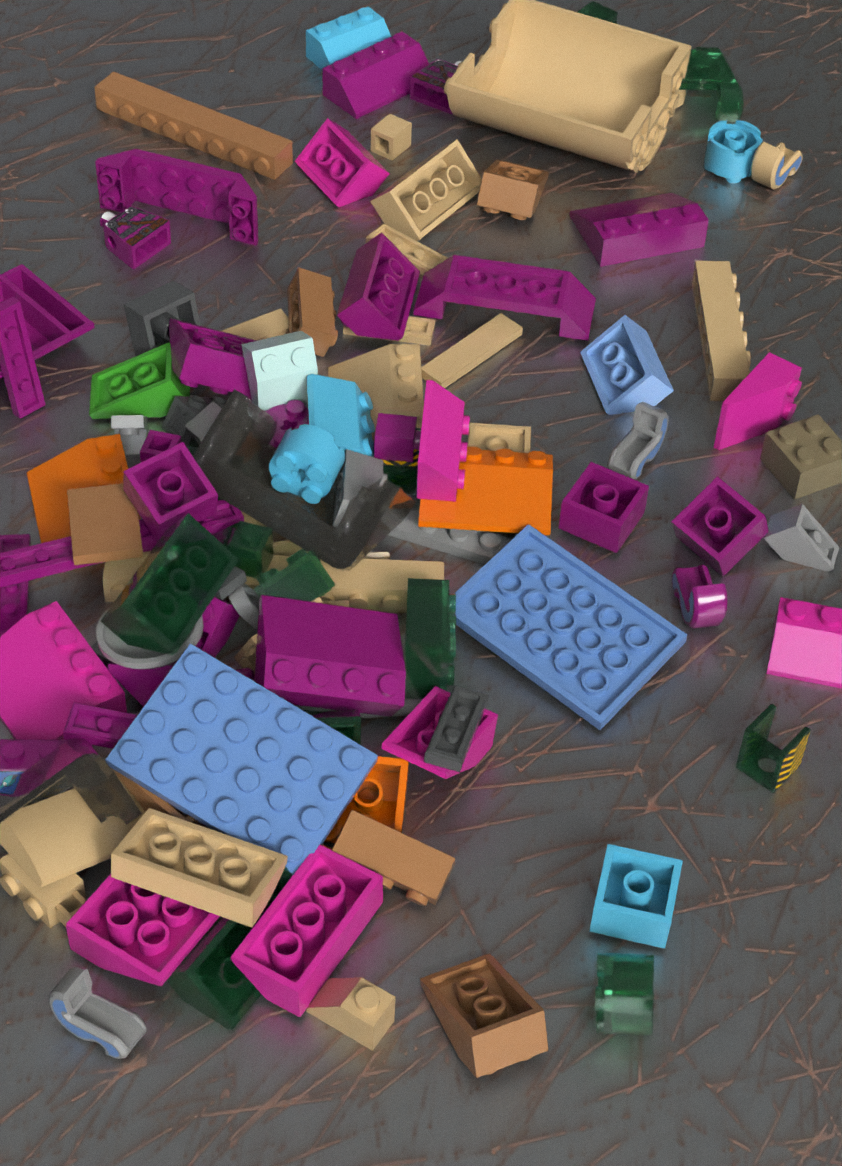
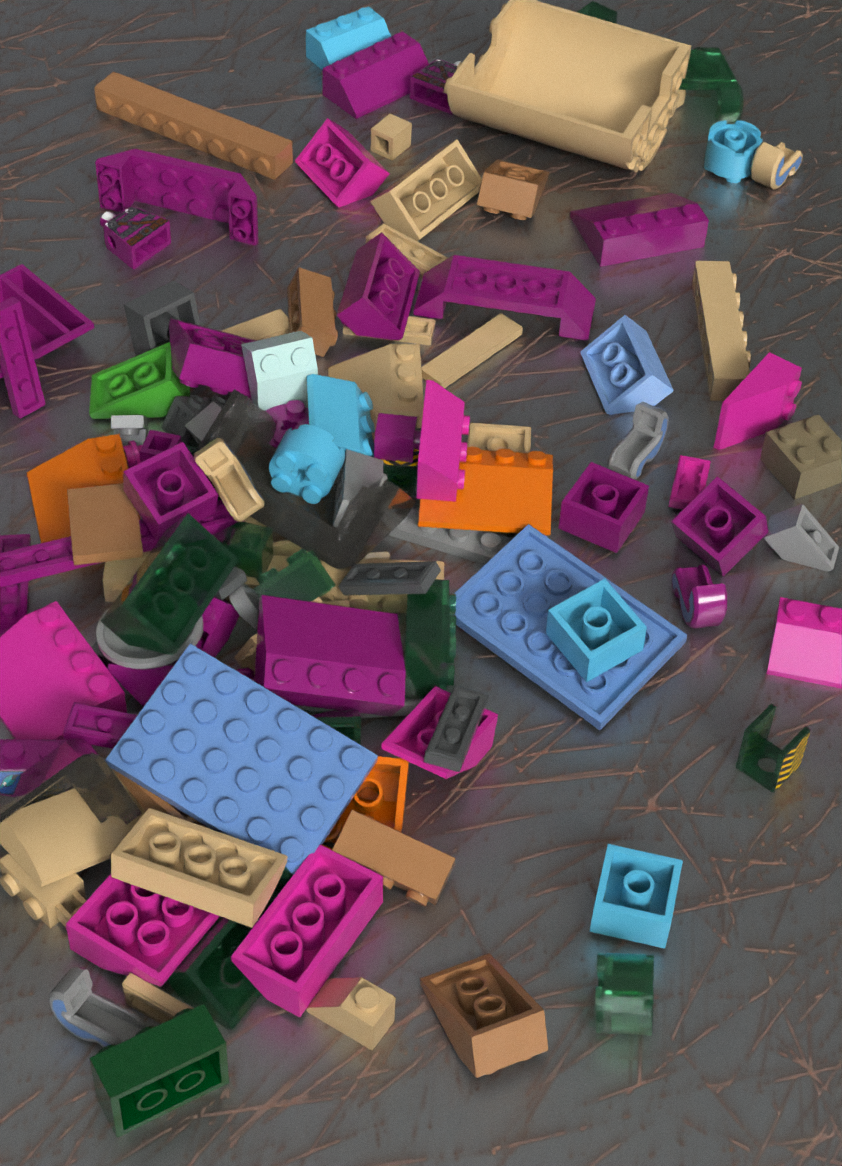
none -> dark green brick [89,1004,229,1138]
none -> tan tile [122,973,194,1024]
none -> dark pink plate [123,440,142,469]
none -> tan animal [194,438,265,522]
none -> dark grey tile [338,561,441,596]
none -> medium azure brick [546,579,647,682]
none -> dark pink plate [668,455,711,510]

